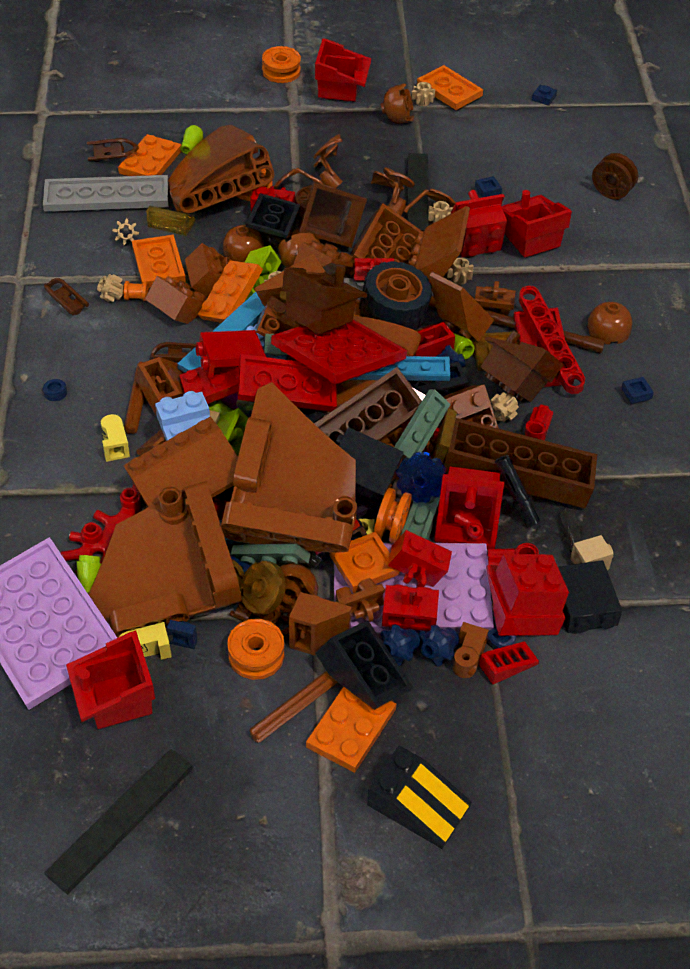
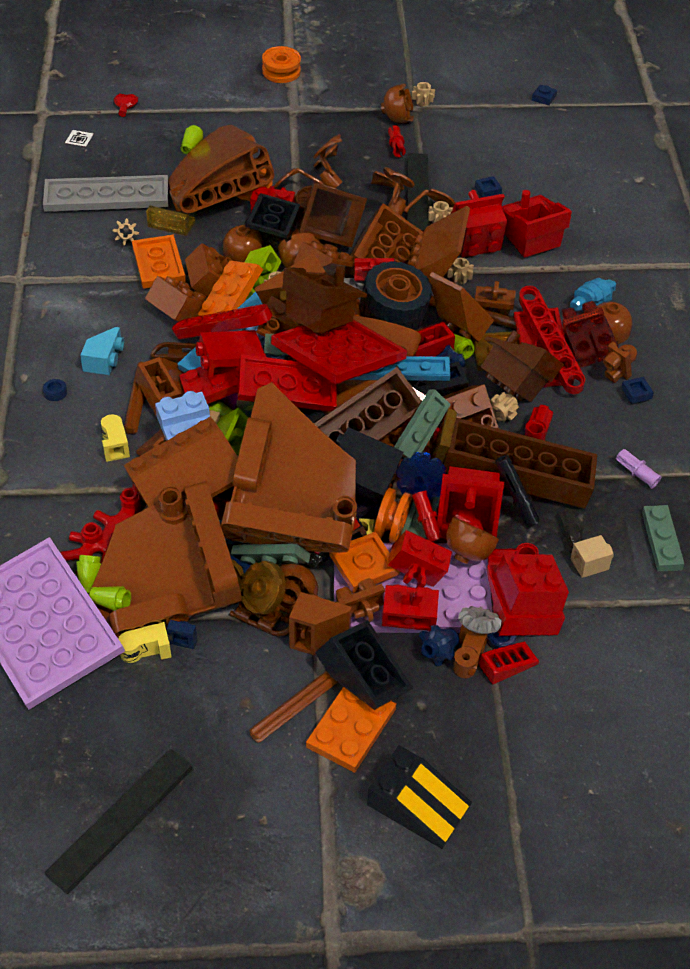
reddish brown piece [44,278,89,316] -> none
red piece [66,630,155,729] -> none
reddish brown piece [87,138,139,161] -> none
tan gear [97,274,124,302] -> none
orange plate [118,134,182,176] -> none
orange bush [124,281,149,302] -> none
orange wheel [228,619,284,680] -> none
red piece [315,38,371,101] -> none
dark blue rock [380,624,420,666] -> none
orange plate [417,65,483,110] -> none
black brick [558,560,622,633] -> none
reddish brown wheel [592,153,639,200] -> none
none -> white sticker [65,130,94,147]
none -> medium azure slope [80,327,124,375]
none -> lime cone [89,586,131,611]
none -> red rock [113,93,138,117]
none -> red beam [172,304,273,339]
none -> red pin [388,125,406,157]
none -> red pin [411,490,443,543]
none -> dark orange cylinder [446,517,499,564]
none -> light grey gear [458,606,502,634]
none -> clear red hips [562,301,619,368]
none -> dark azure piece [570,278,616,313]
none -> dark orange hips [603,341,637,383]
none -> lavender axle [616,449,662,488]
none -> sand green plate [642,505,684,571]

